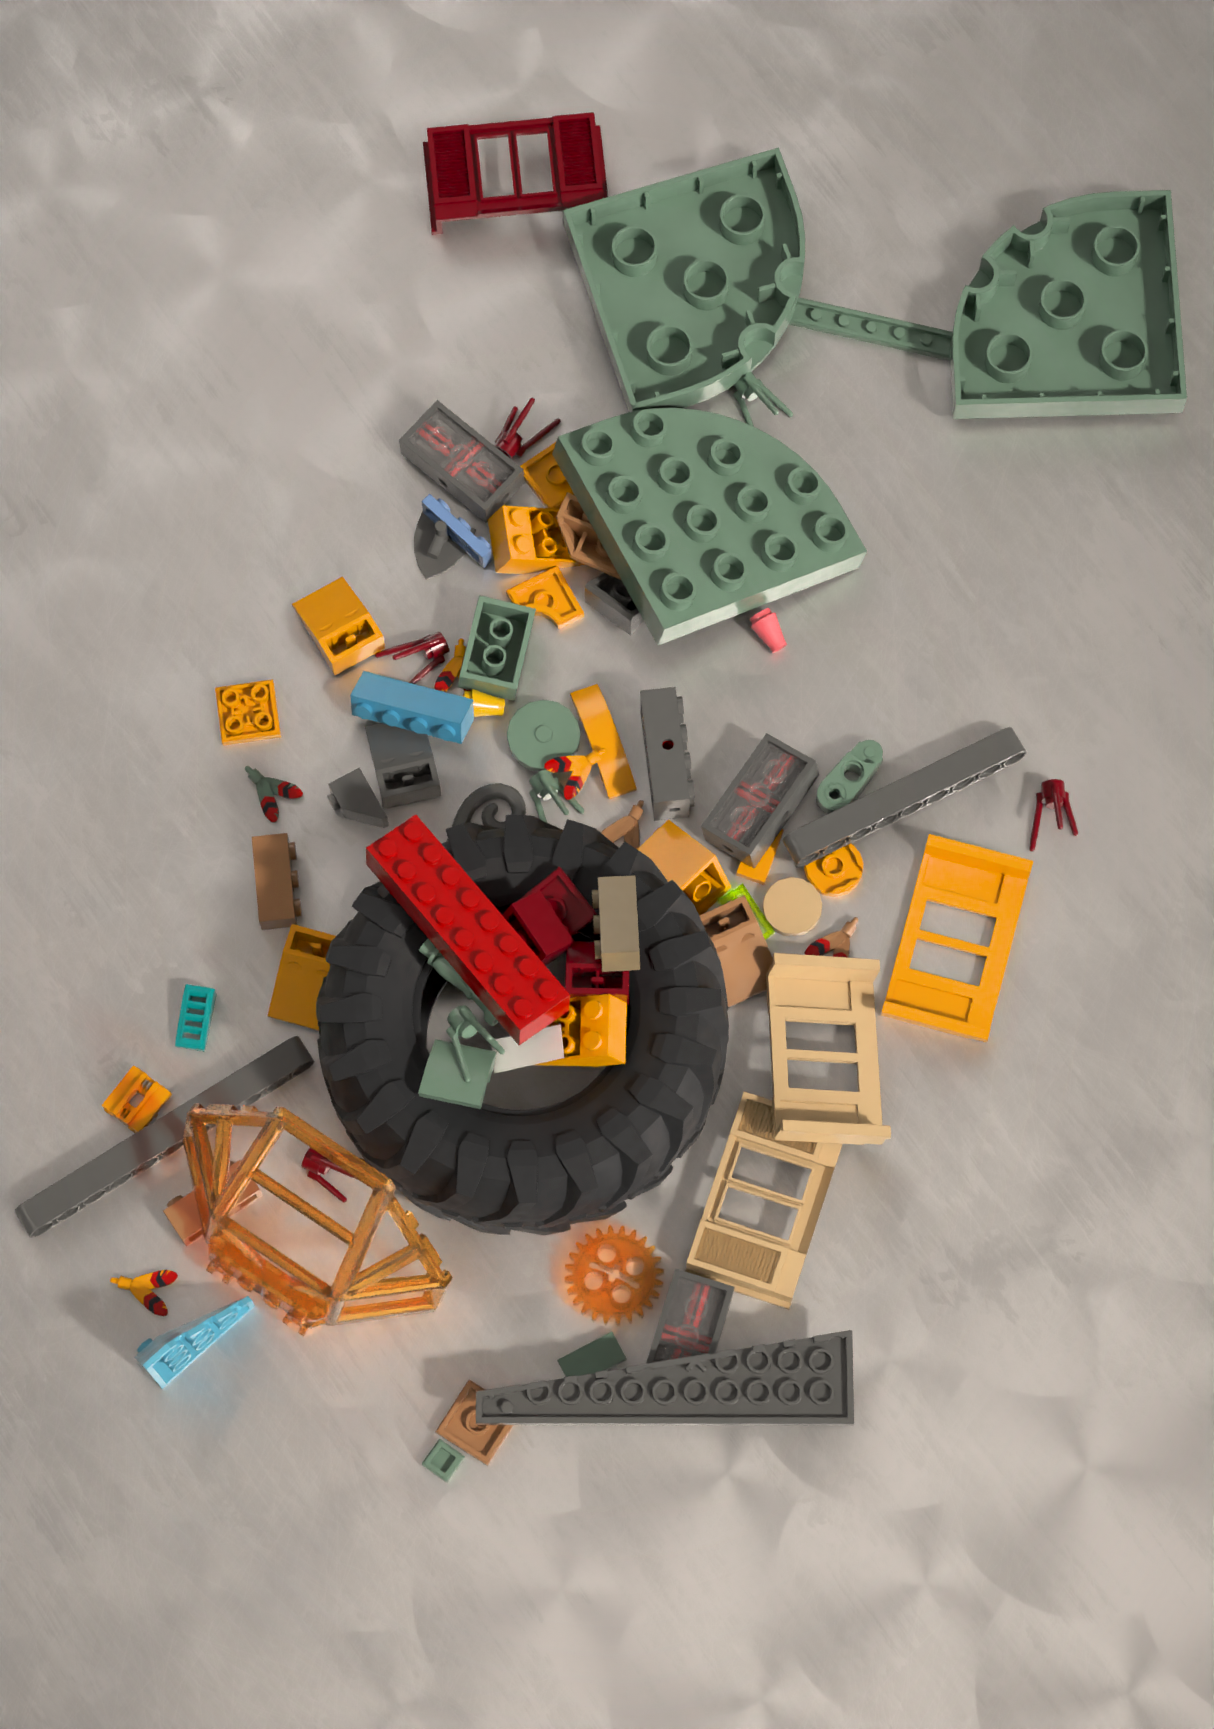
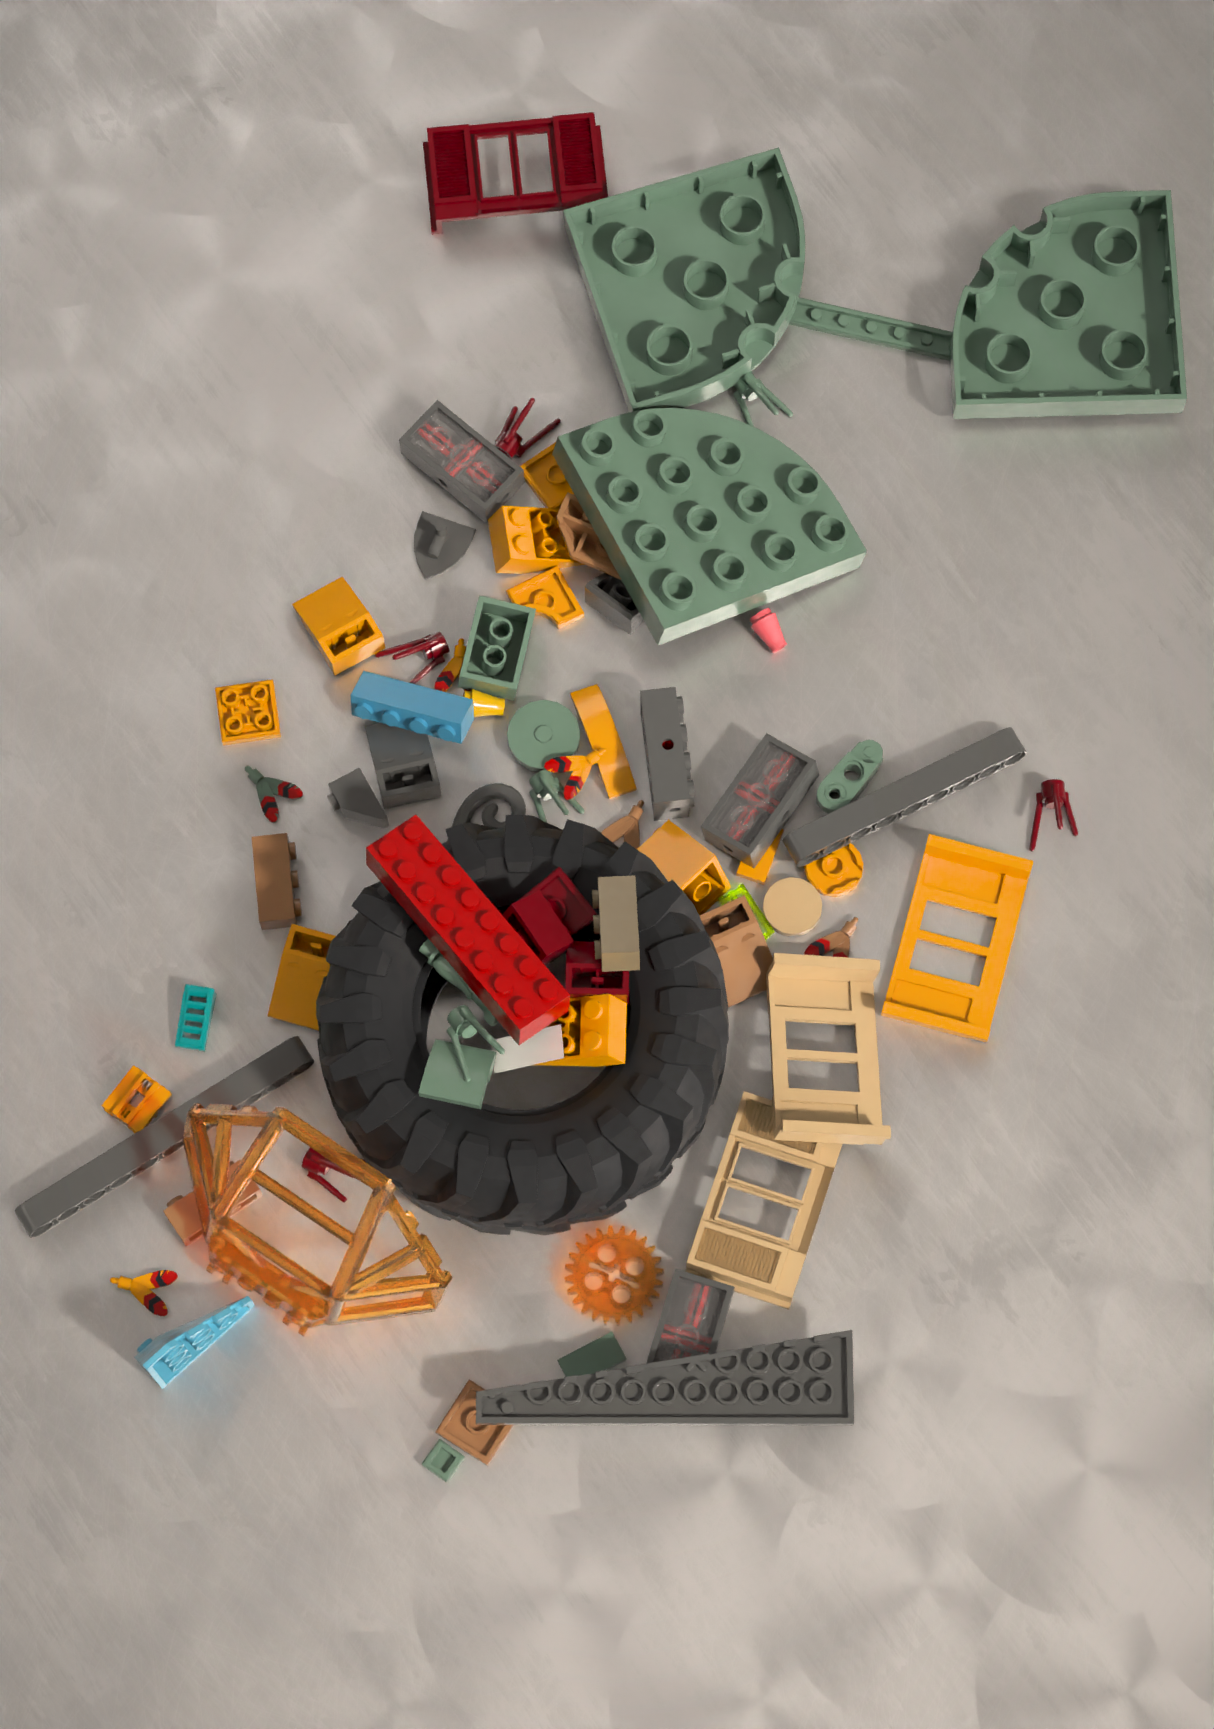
medium blue plate [421,494,492,568] -> none

